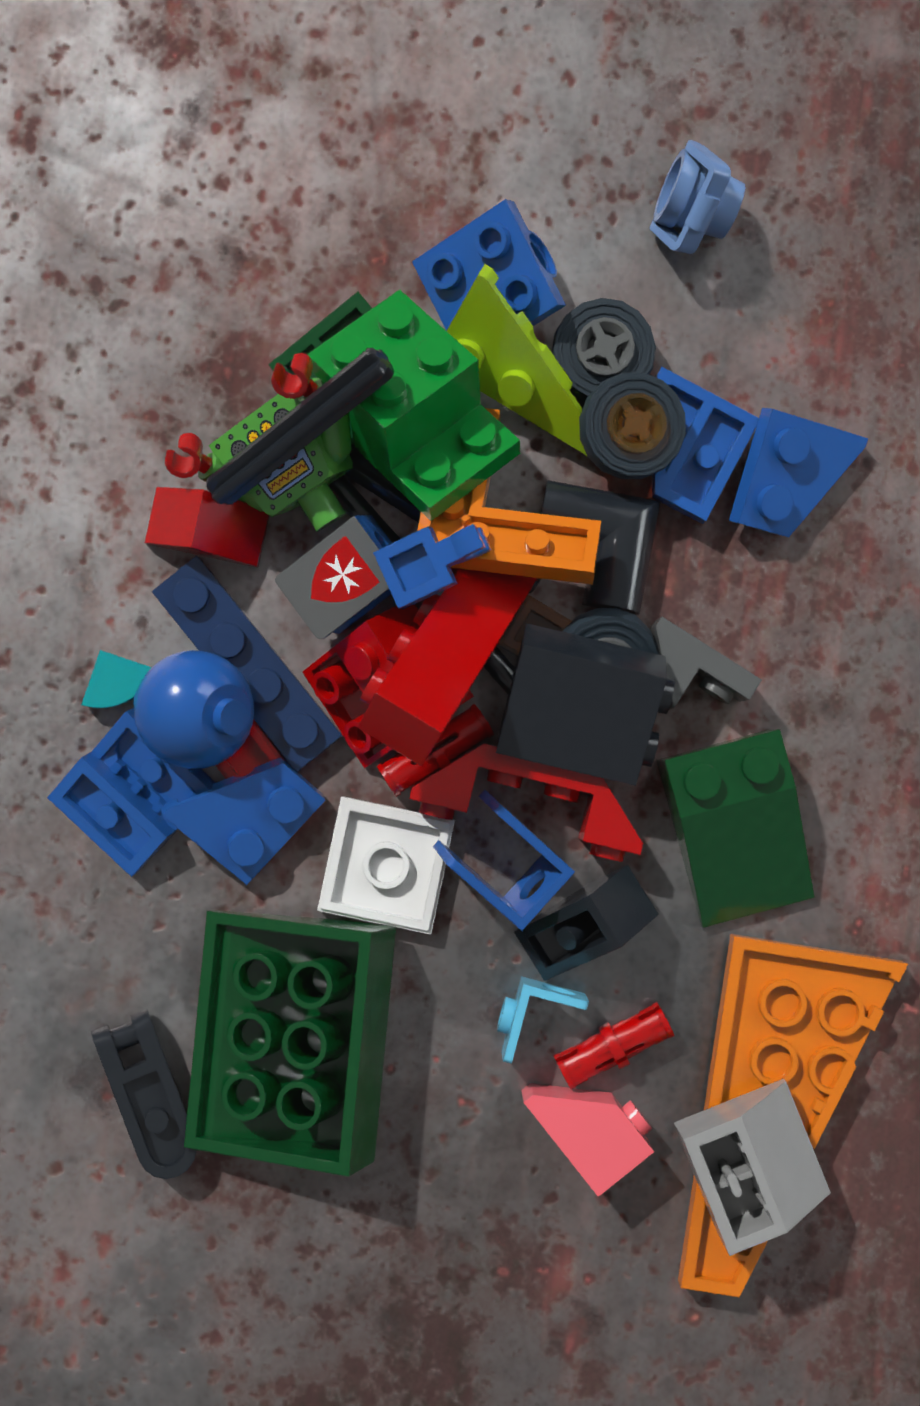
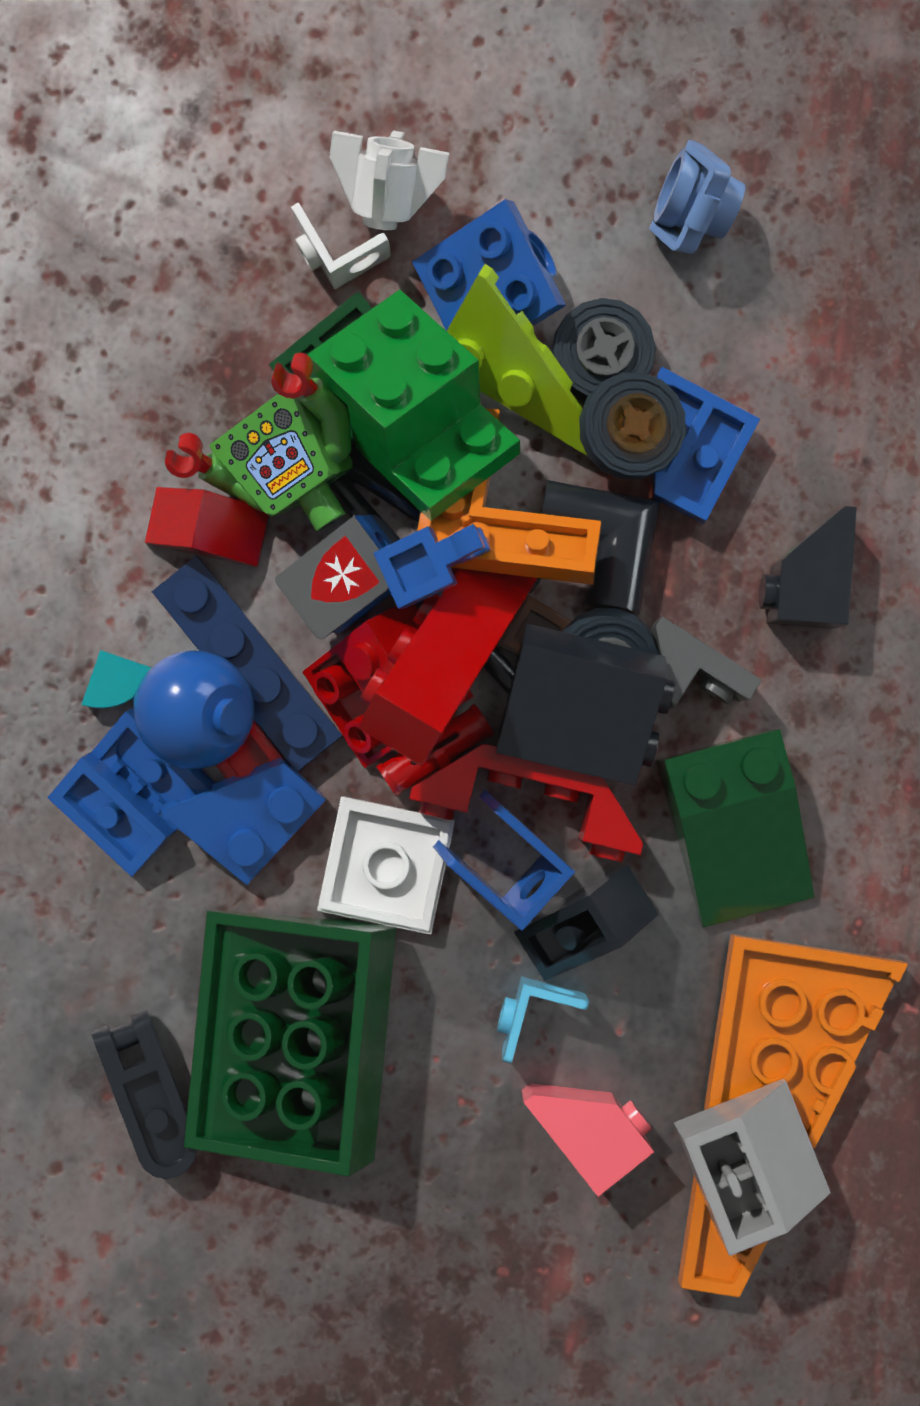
black axle [206,348,394,505] -> none
red pin [554,1002,675,1090] -> none
blue wing [729,408,868,537] -> none
none -> white bracket [291,203,391,290]
none -> white brick [329,130,449,230]
none -> black slope [759,506,857,629]

